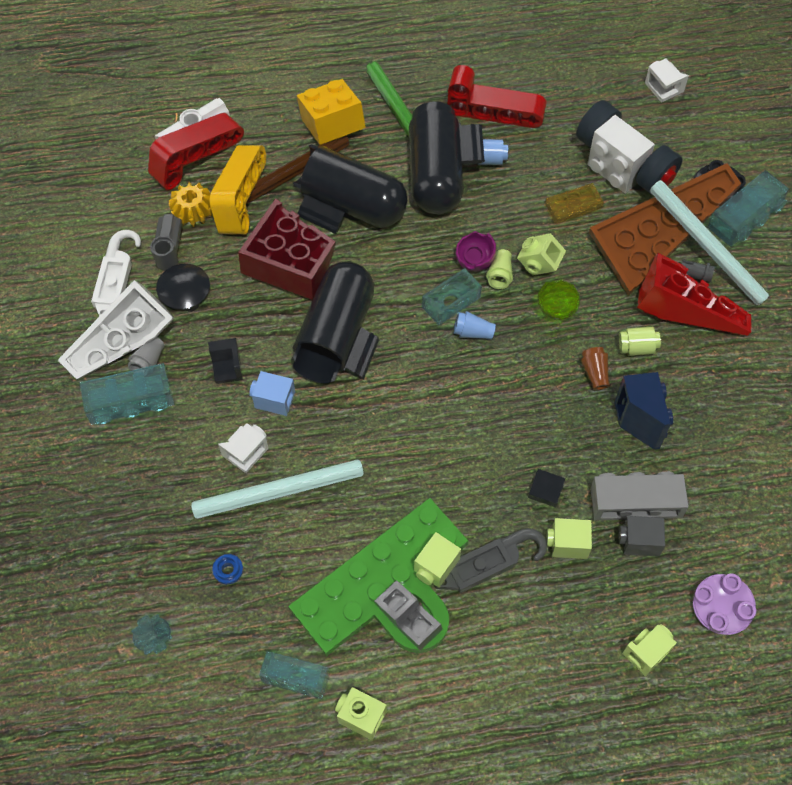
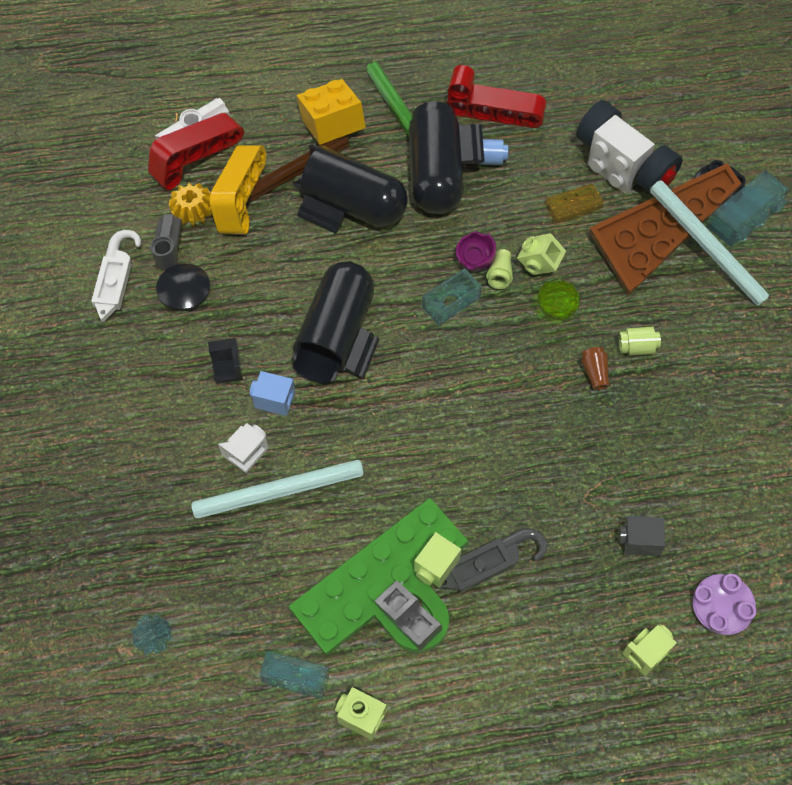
white wedge [58,280,174,380] -> none
clear light blue brick [80,363,175,425] -> none
light grey cone [128,337,165,378] -> none
blue plate [212,554,243,585] -> none
dark red wedge [238,198,336,300] -> none
light blue cone [453,311,496,340] -> none
black tile [528,469,566,508] -> none
yellowish green brick [546,518,592,559] -> none
light grey brick [591,471,688,521] -> none
dark blue slope [614,372,673,450] -> none
red wedge [637,253,751,336] -> none
white window [645,58,689,103] -> none
dark grey pin [682,259,715,282] -> none

